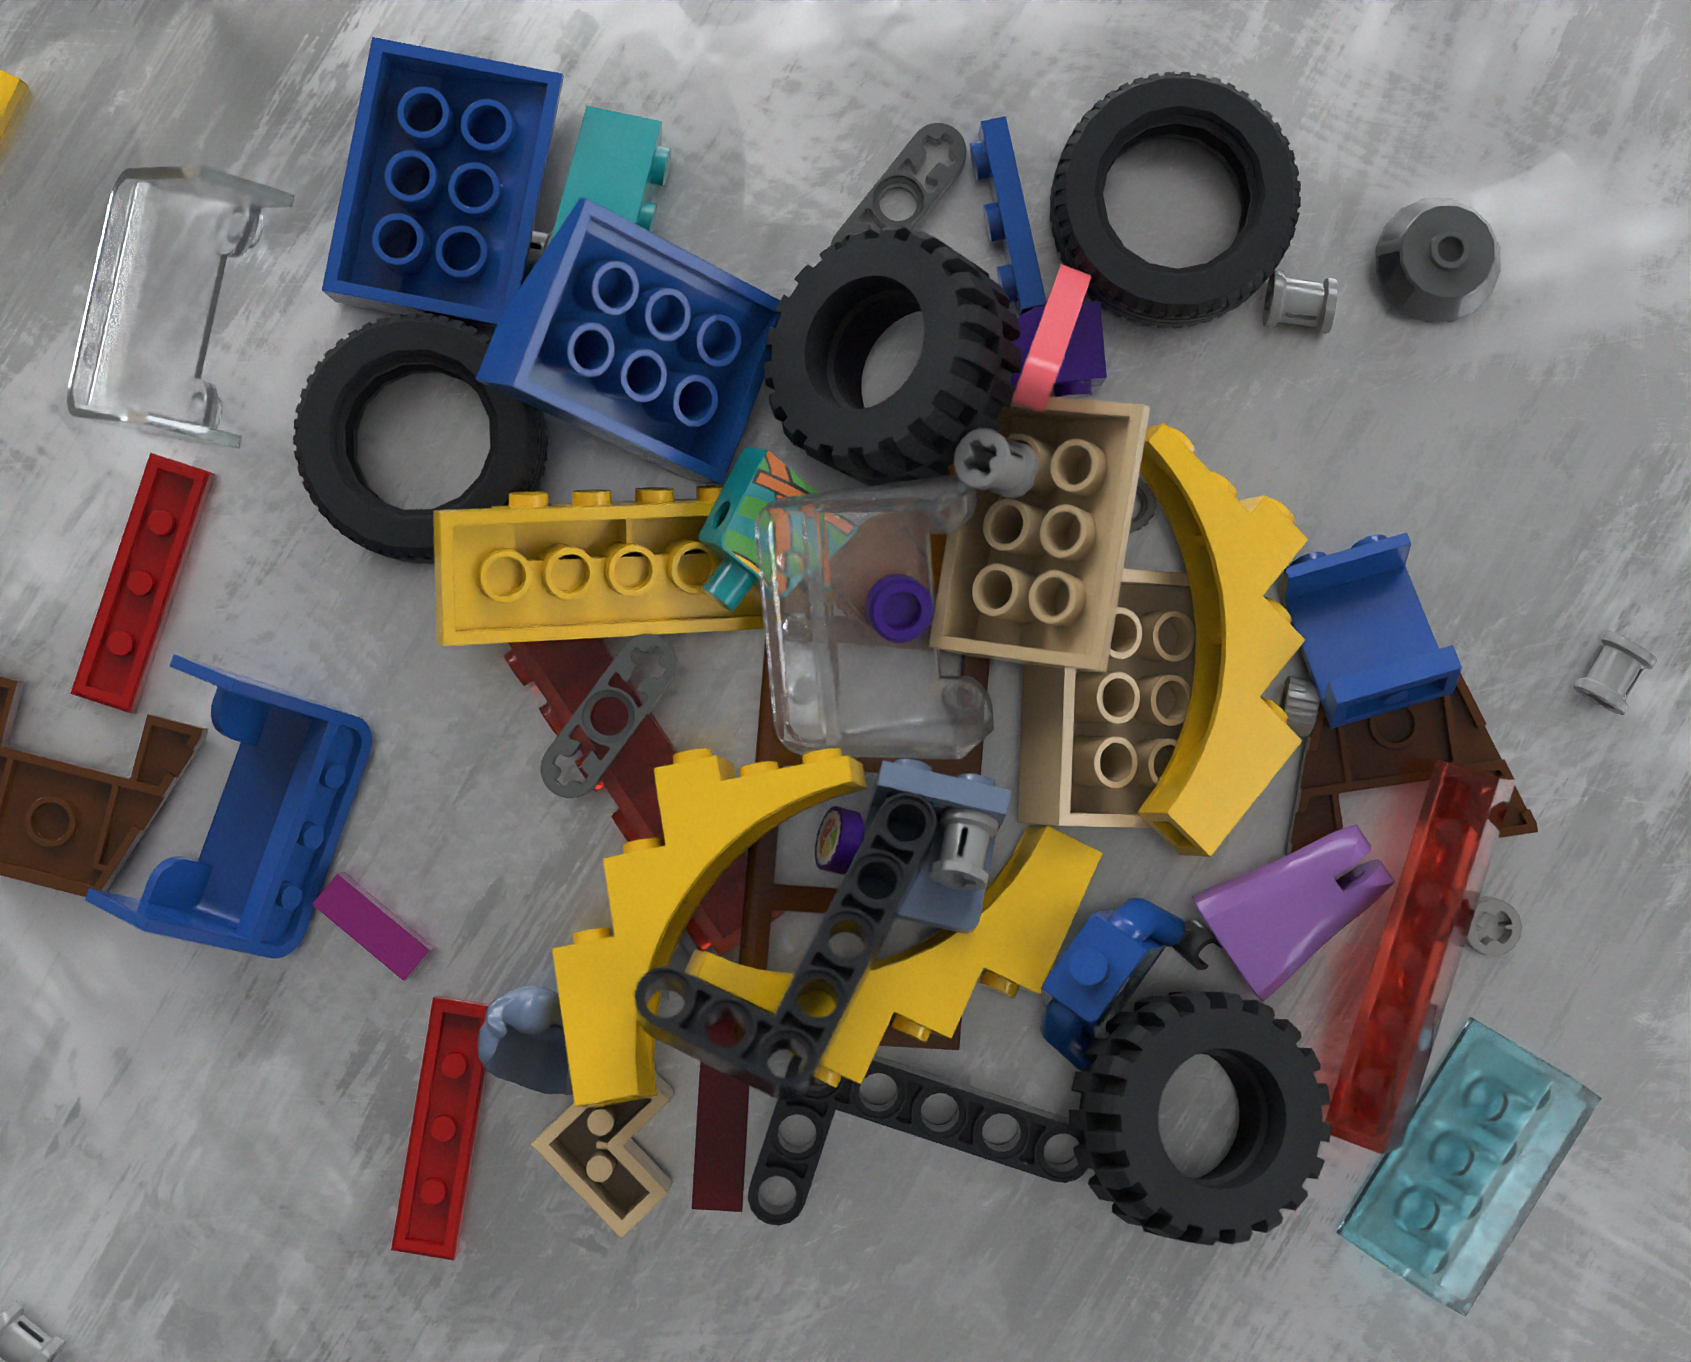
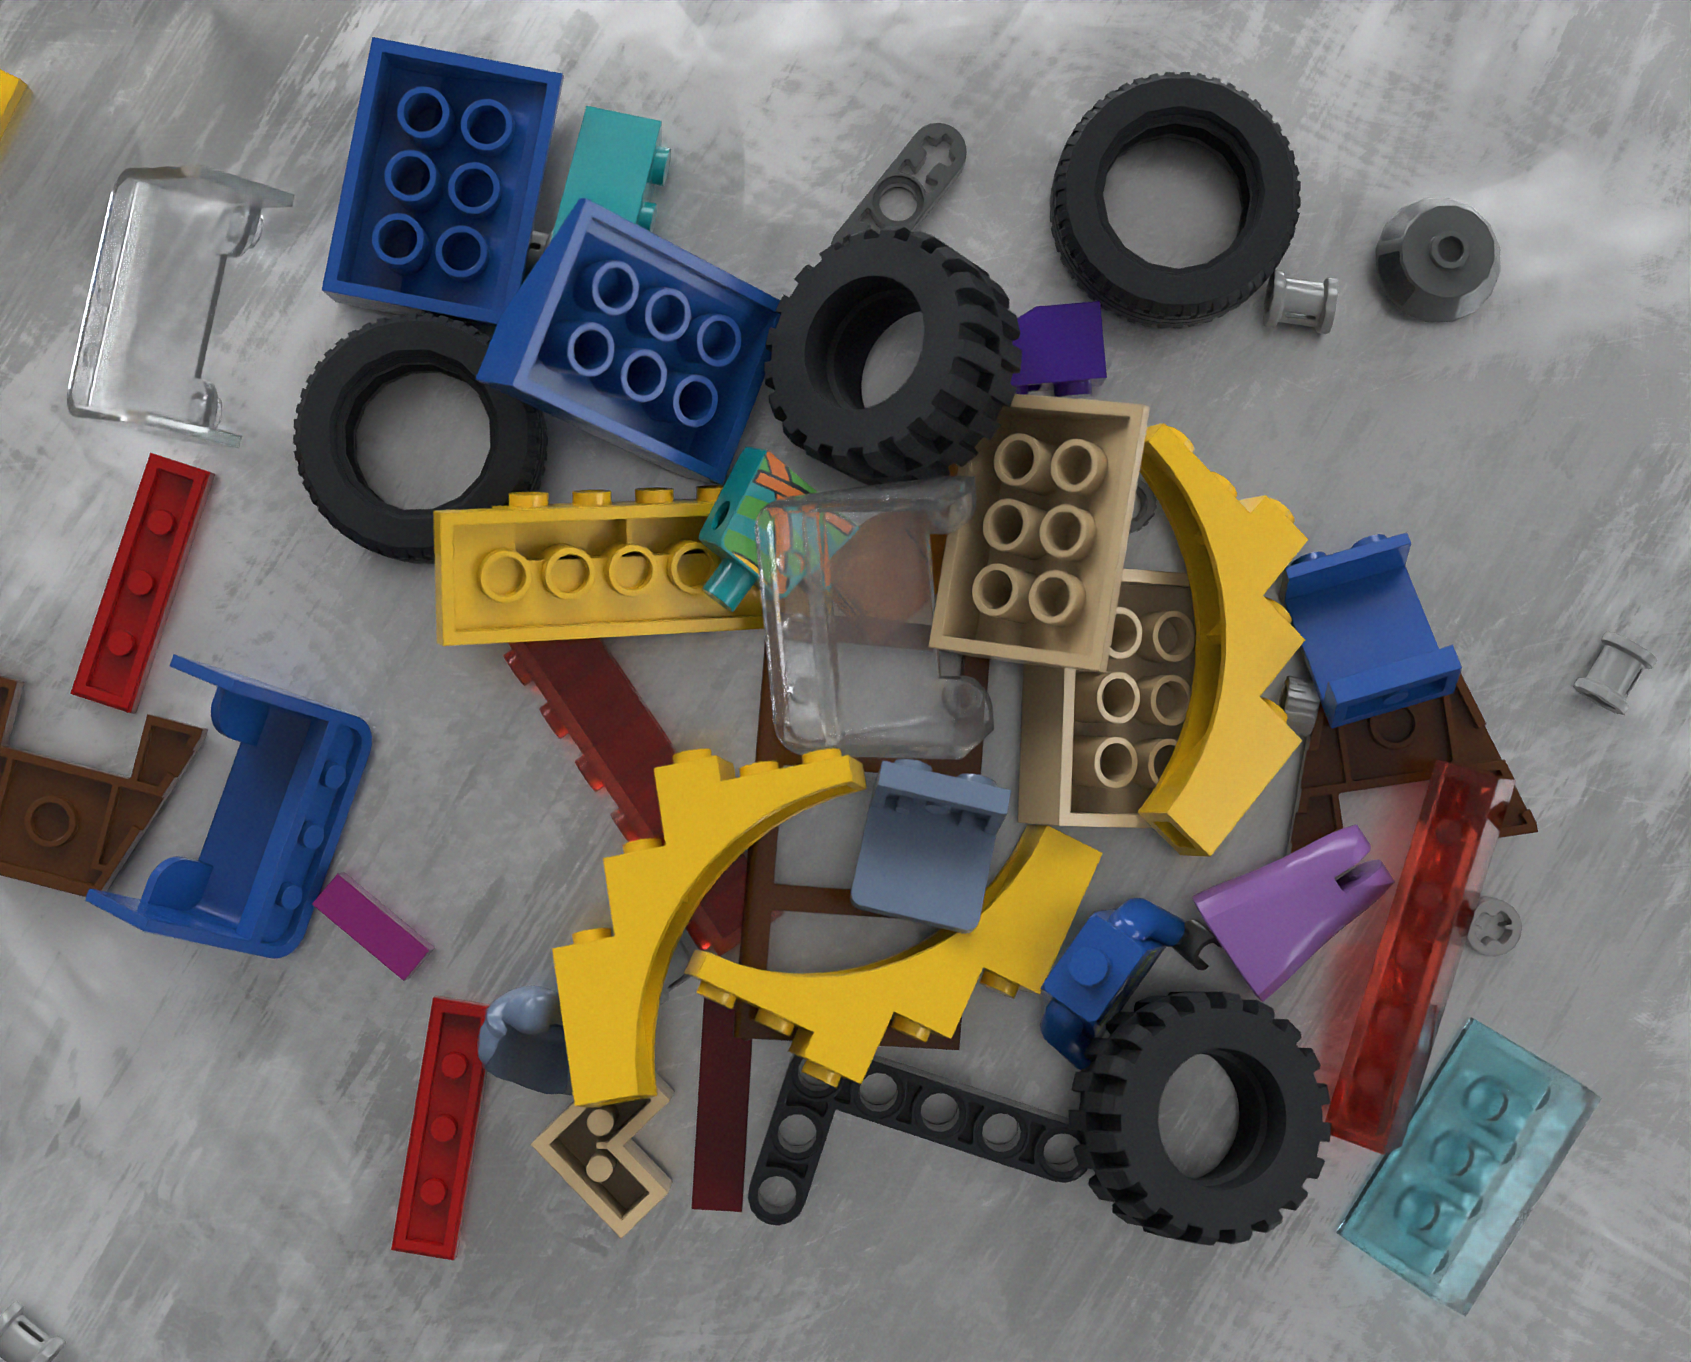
dark grey beam [540,634,678,798] -> none
black beam [634,792,937,1100] -> none
dark purple tile [815,806,865,875] -> none
dark purple tile [865,574,934,643] -> none
light grey bush [928,808,999,891] -> none
light grey bush [954,429,1039,499] -> none
blue plate [970,116,1047,317] -> none
coral beam [1011,264,1091,413] -> none

